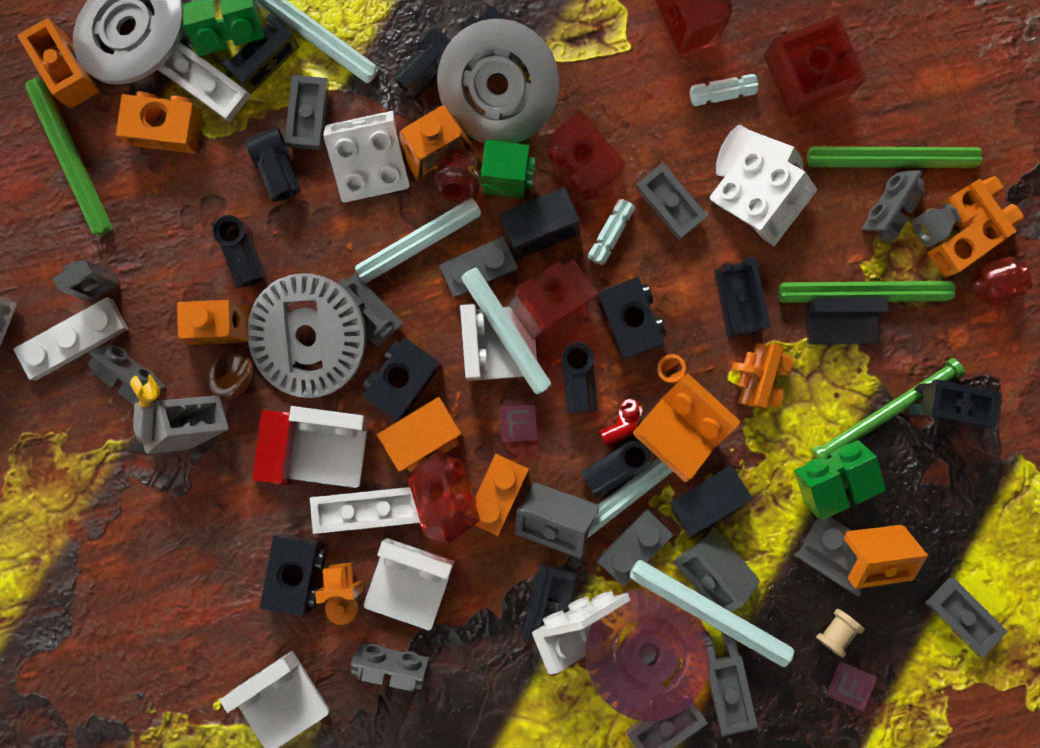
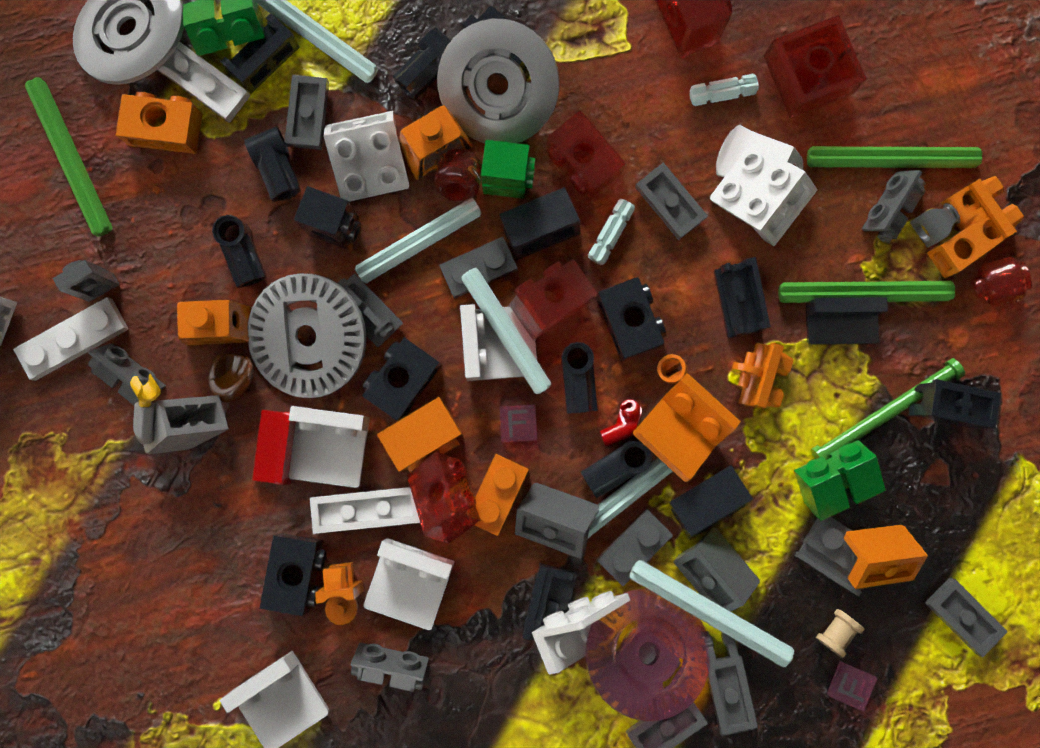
orange brick [17,17,100,109] -> none
none -> black brick [294,186,361,249]

